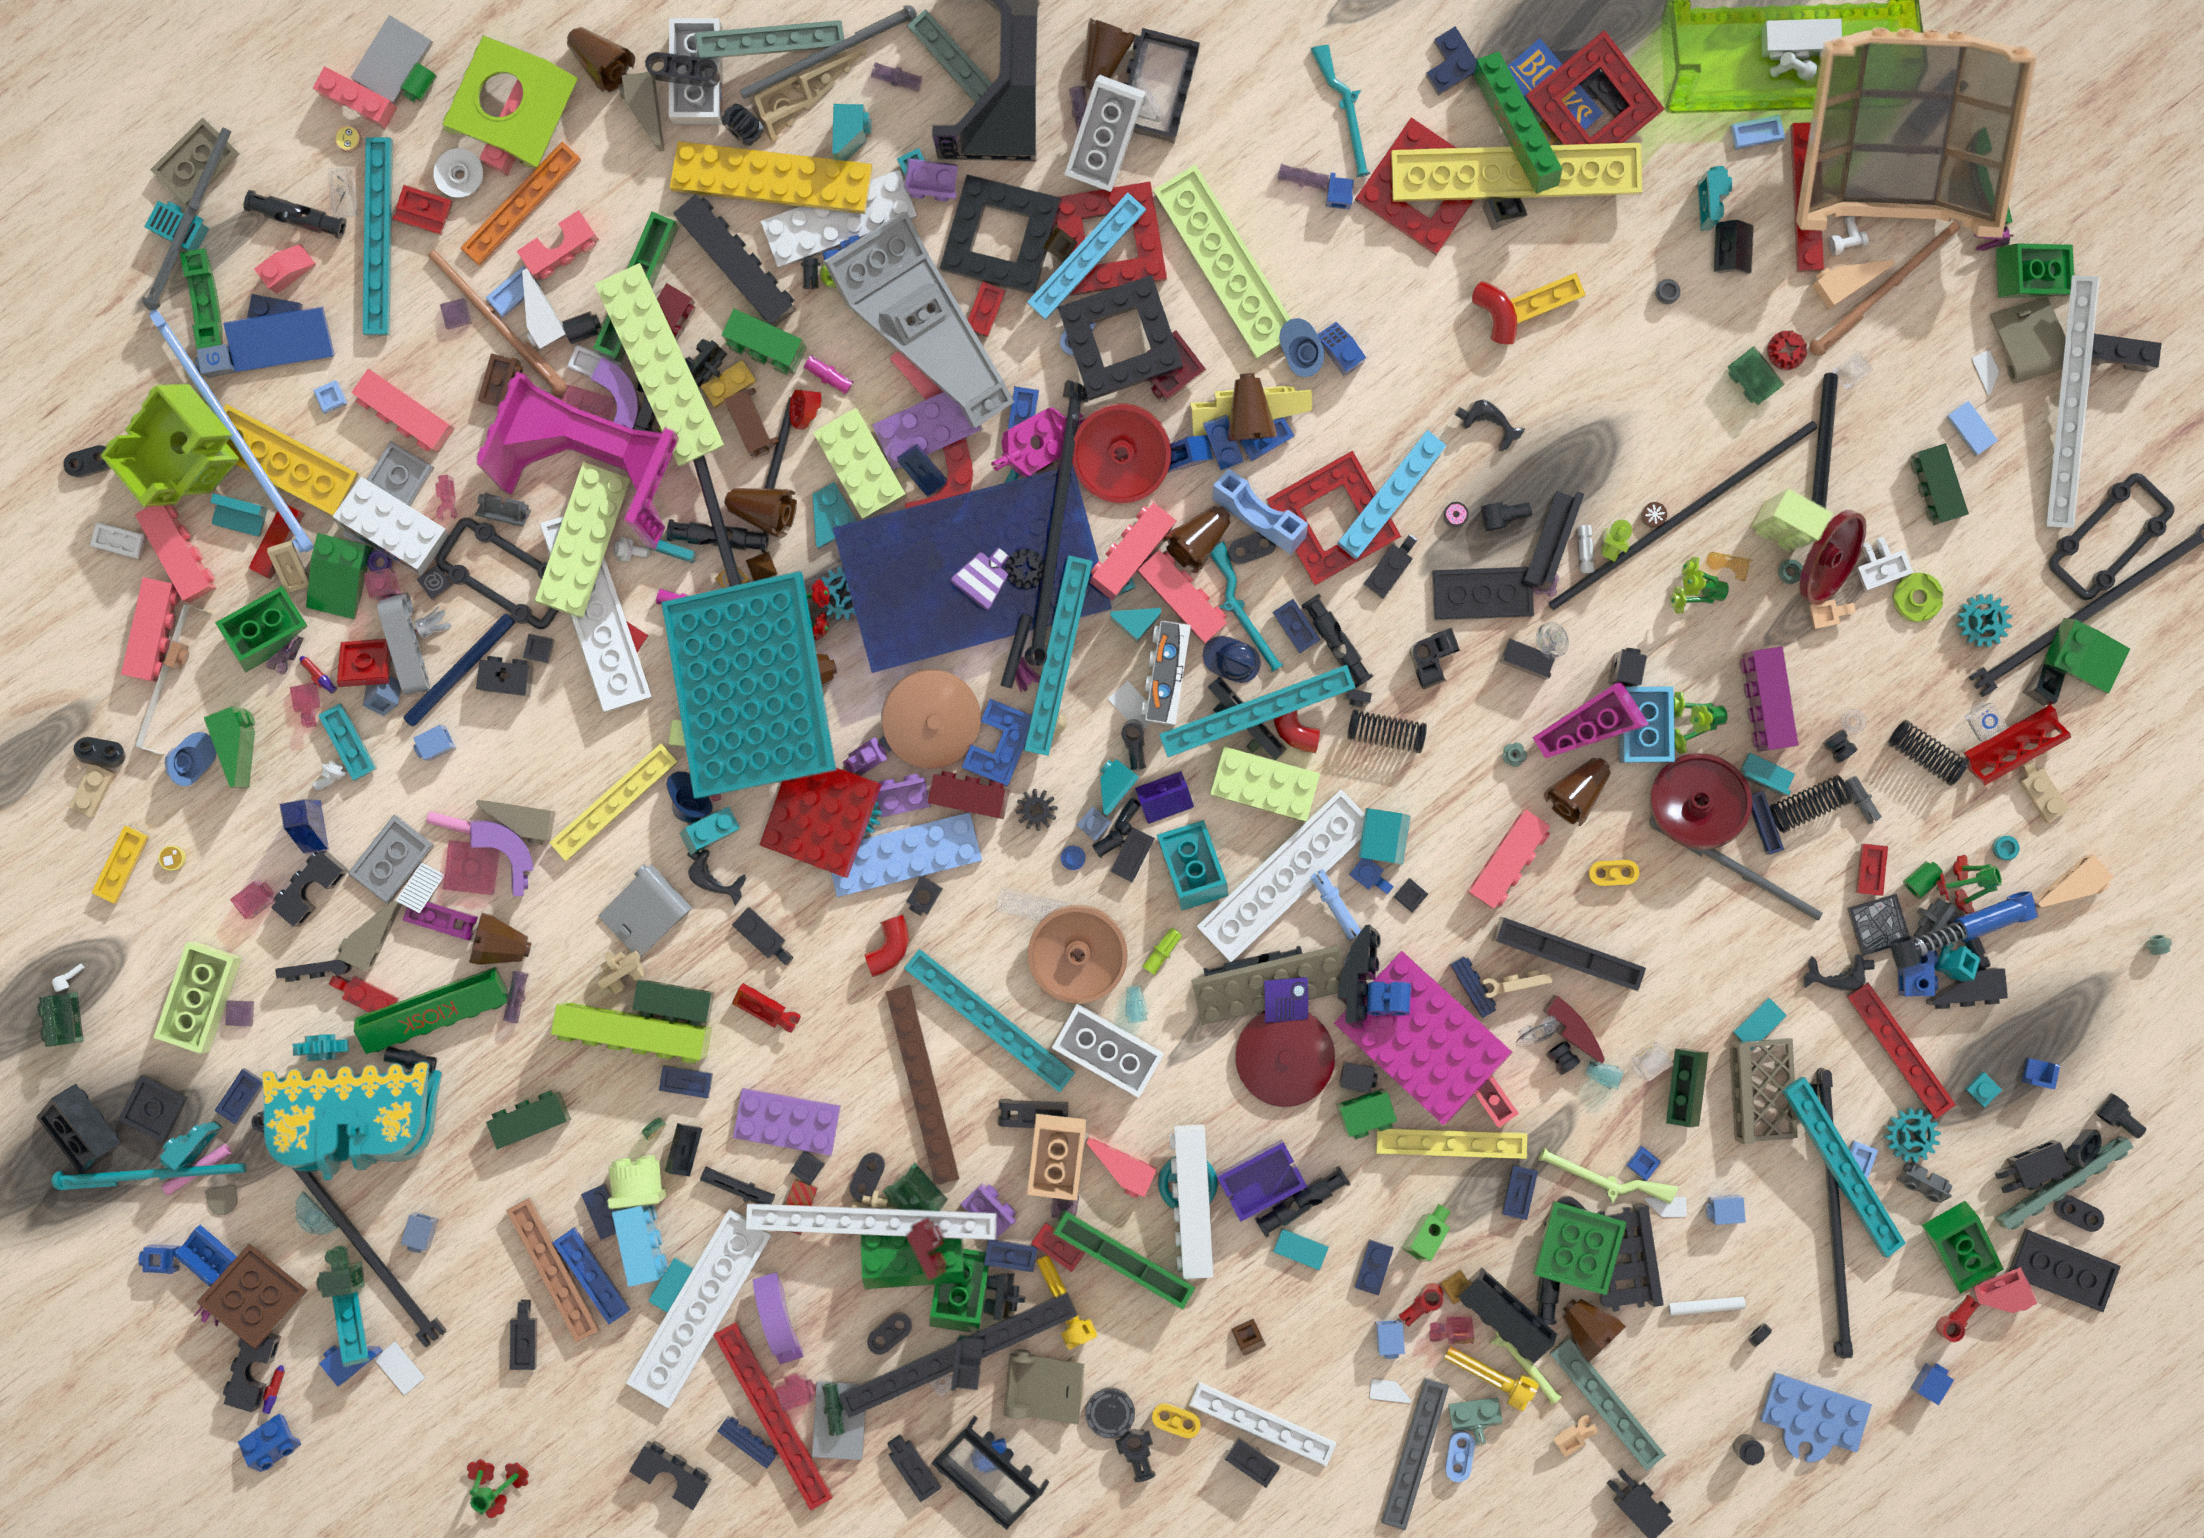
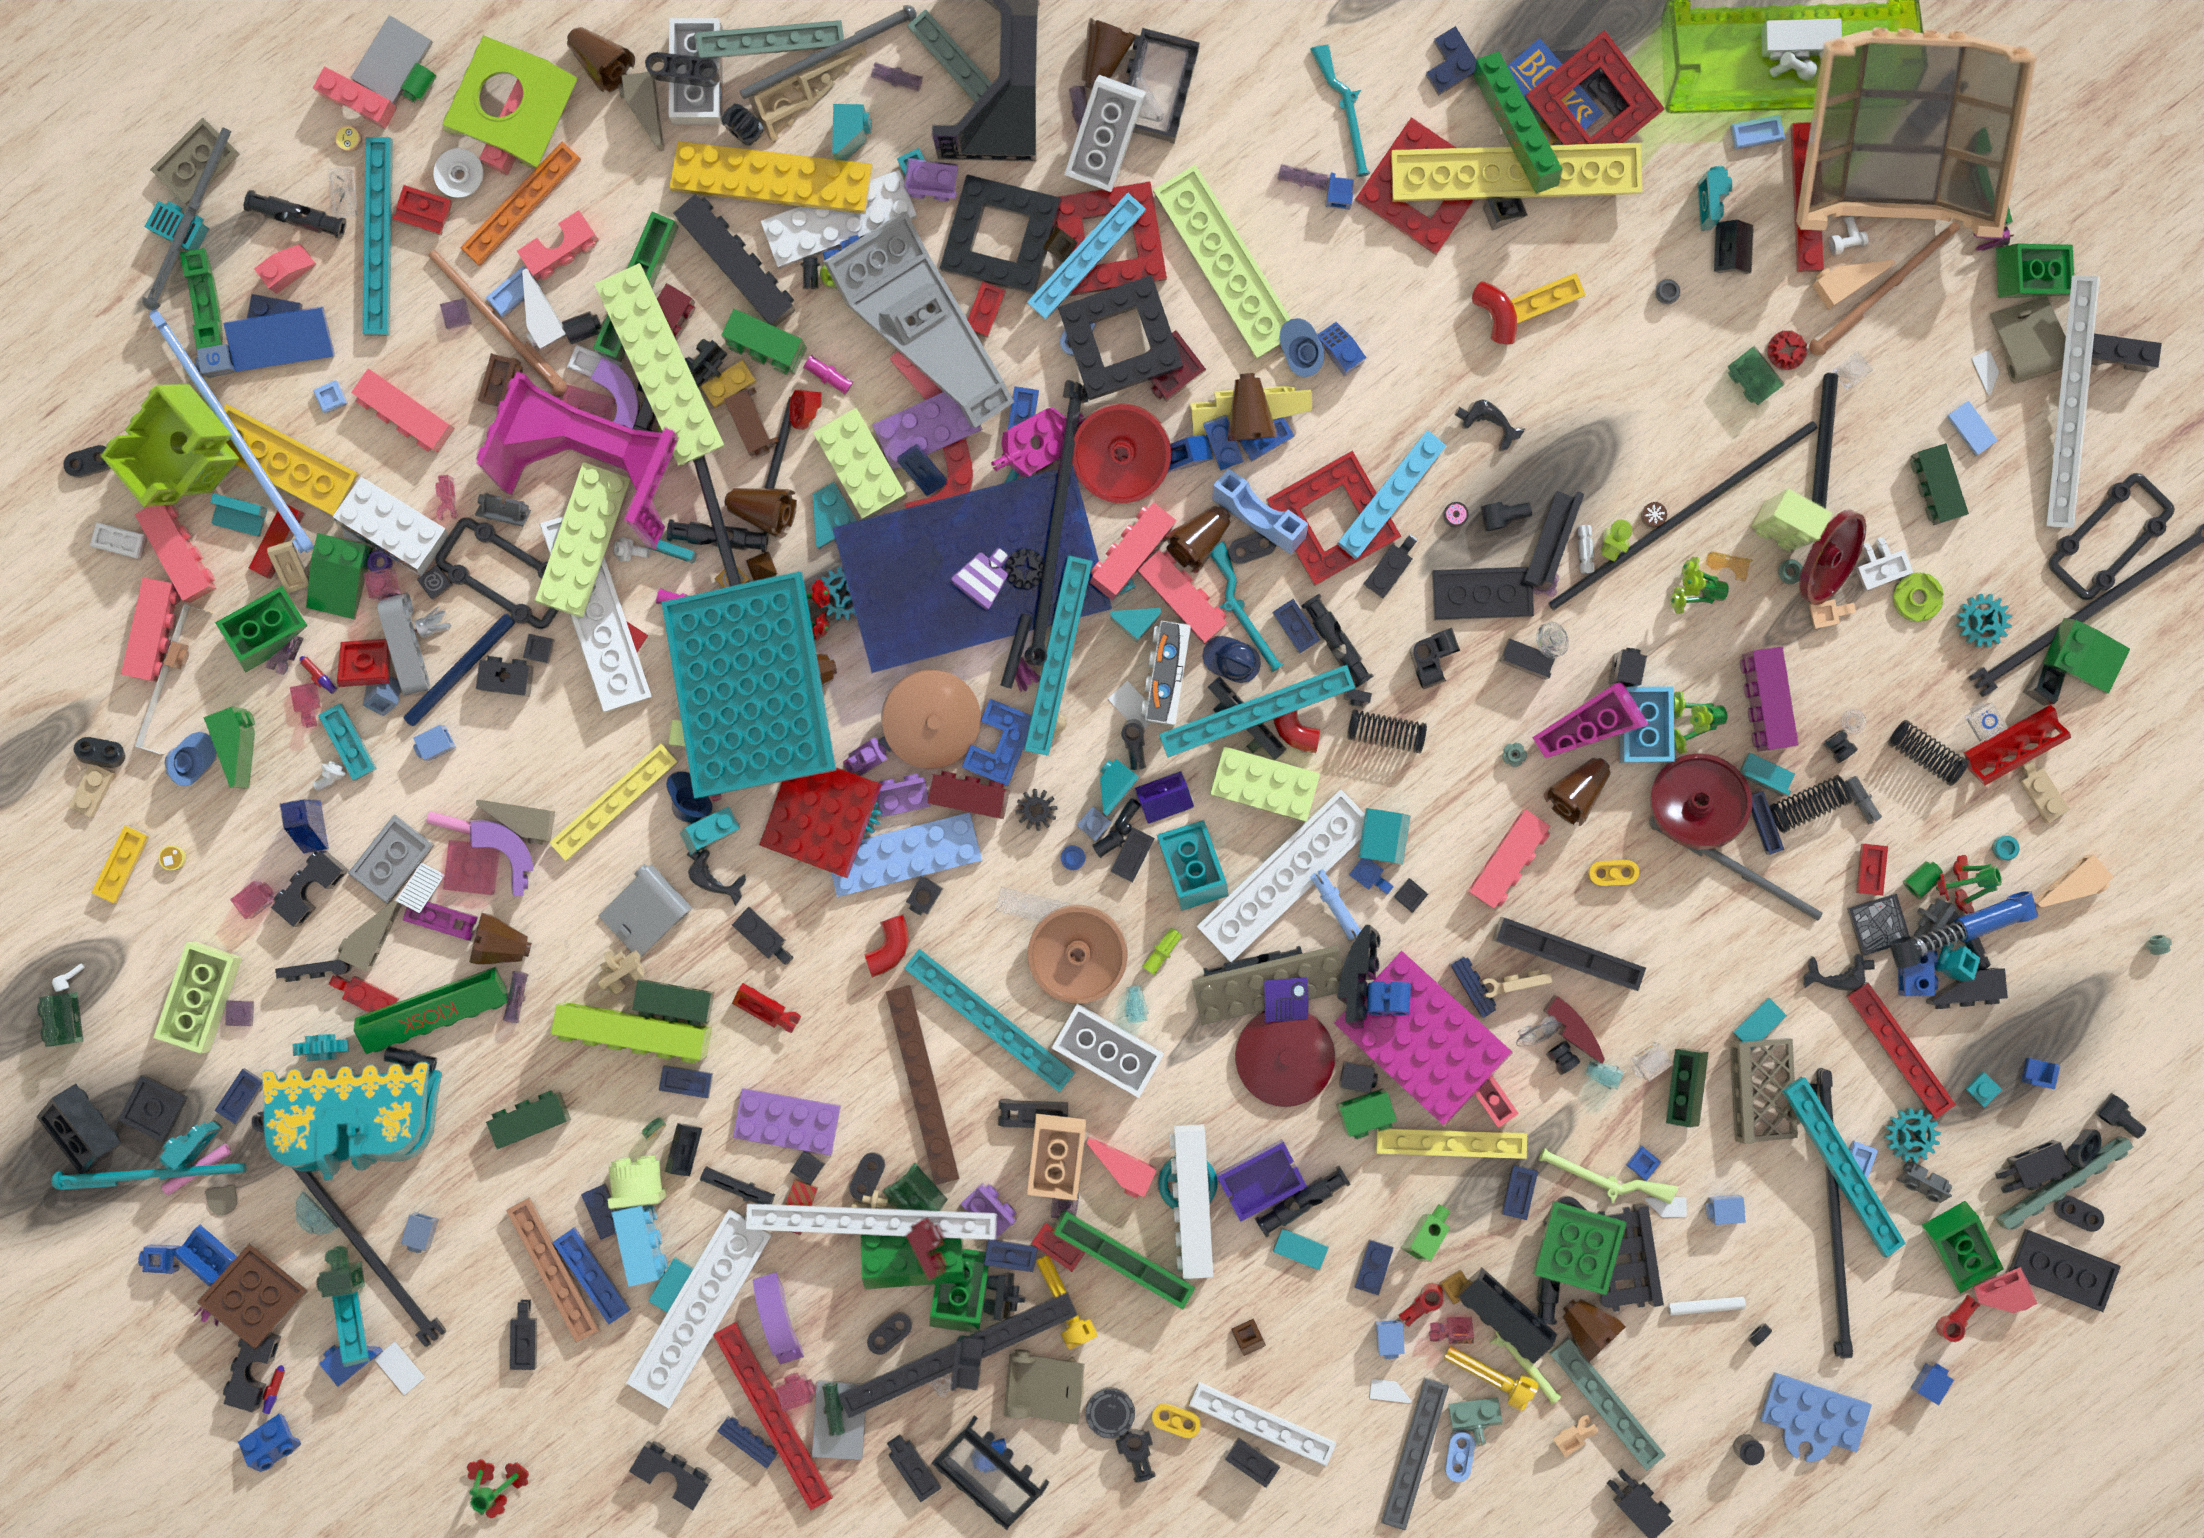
light grey tile [367,441,435,507] -> none

